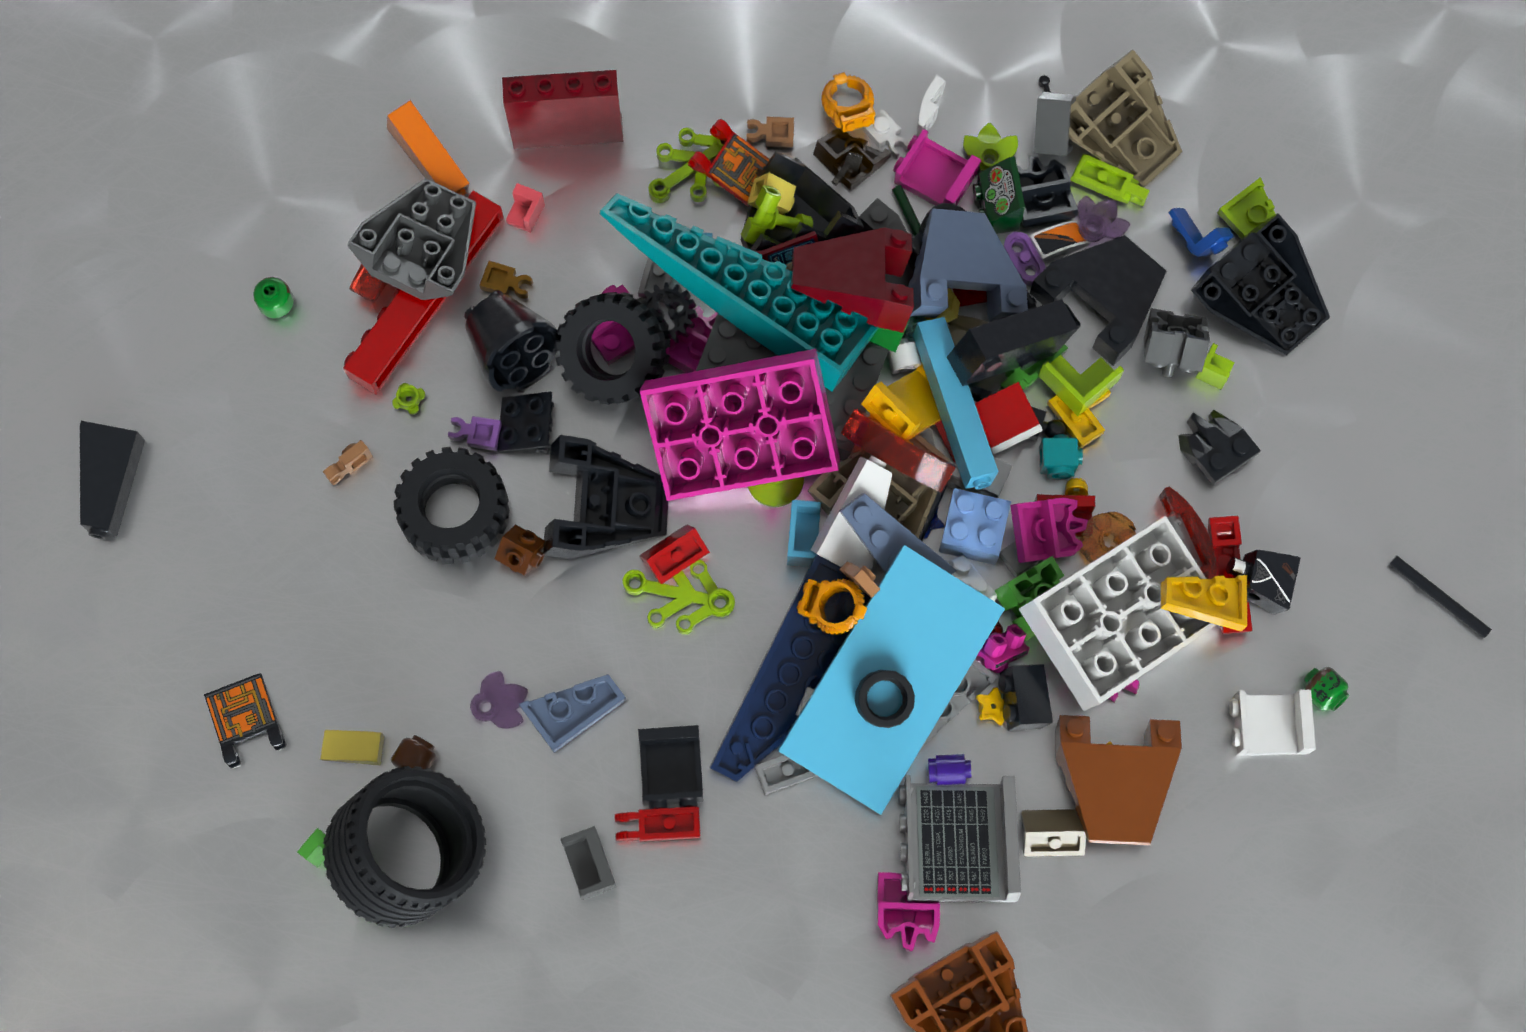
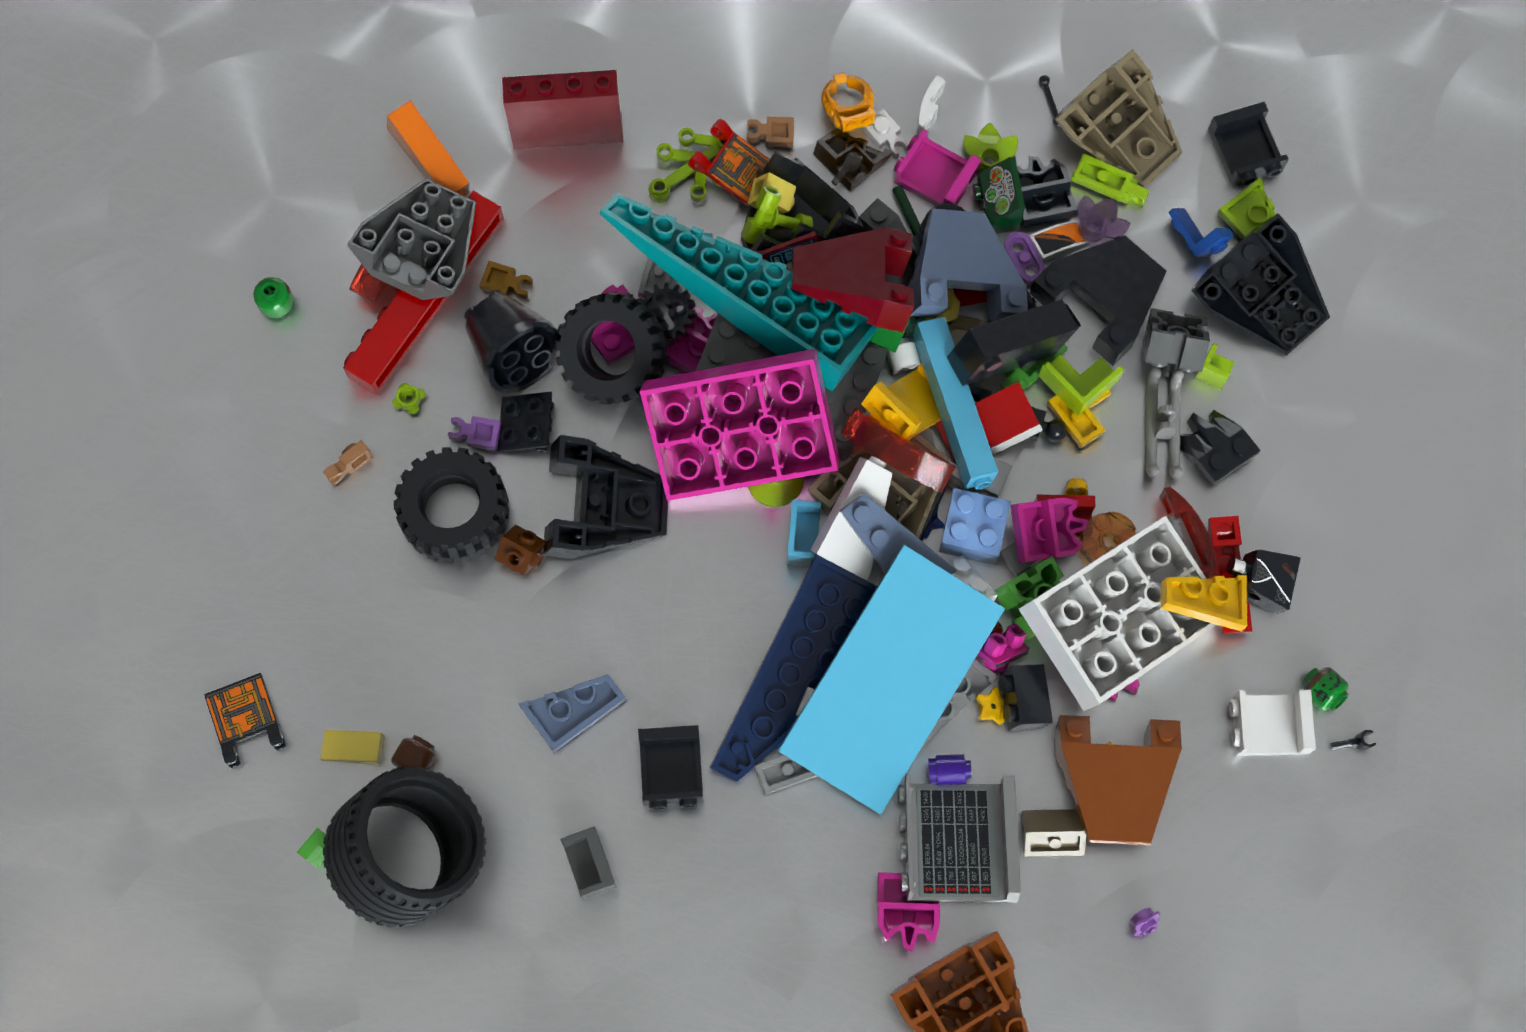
black slope [80,421,145,539] -> none
clear purple plate [470,671,528,729] -> none
coral panel [506,183,545,233] -> none
red hinge [615,806,700,842] -> none
lime plant [623,560,735,634] -> none
red panel [639,524,709,584] -> none
light orange piece [797,579,867,635] -> none
medium nougat plate [839,561,880,598] -> none
black tyre [855,670,915,728] -> none
dark grey panel [1034,92,1076,156] -> none
teal brick [1039,434,1083,480] -> none
black bar [1389,555,1492,638] -> none
none -> medium lavender plate [1130,907,1161,936]
none -> light grey piece [1145,367,1184,479]
none -> black panel [1208,101,1289,186]
none -> black hand [1331,730,1376,750]

